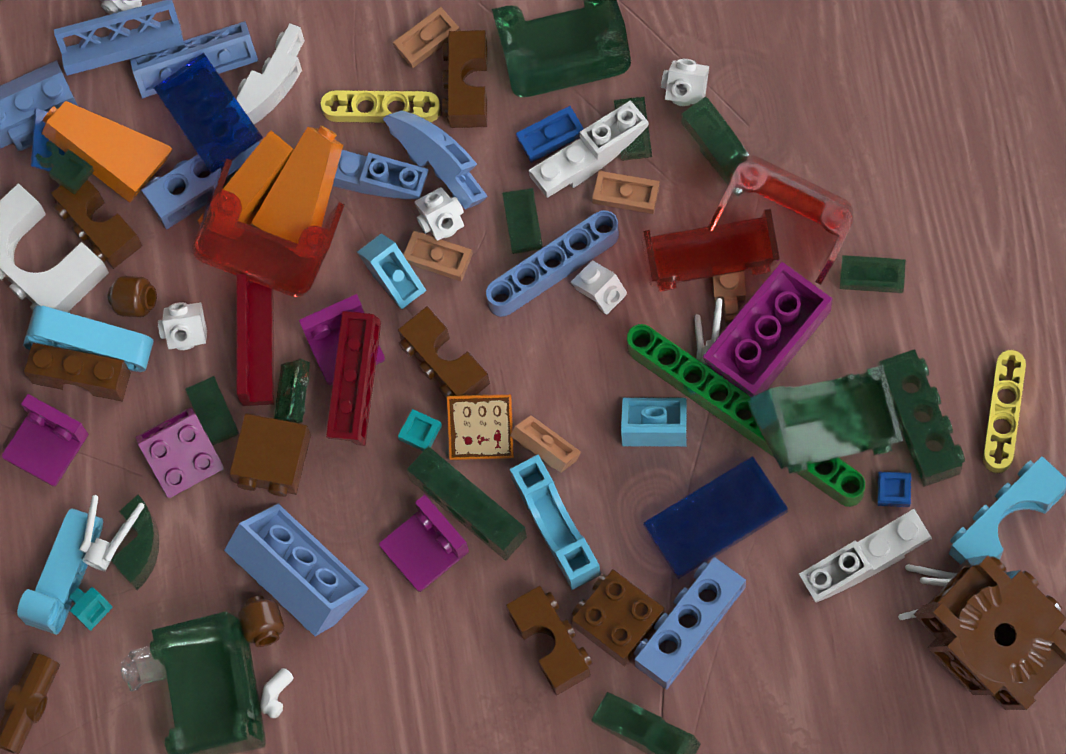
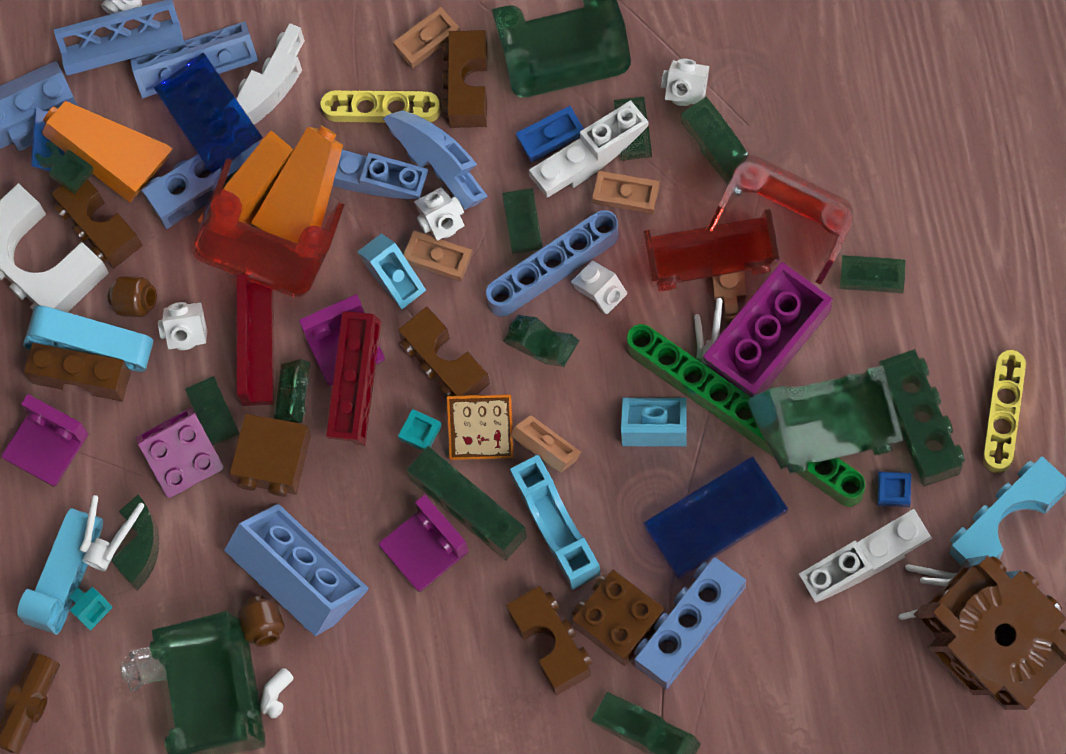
none -> clear green slope [503,315,580,367]

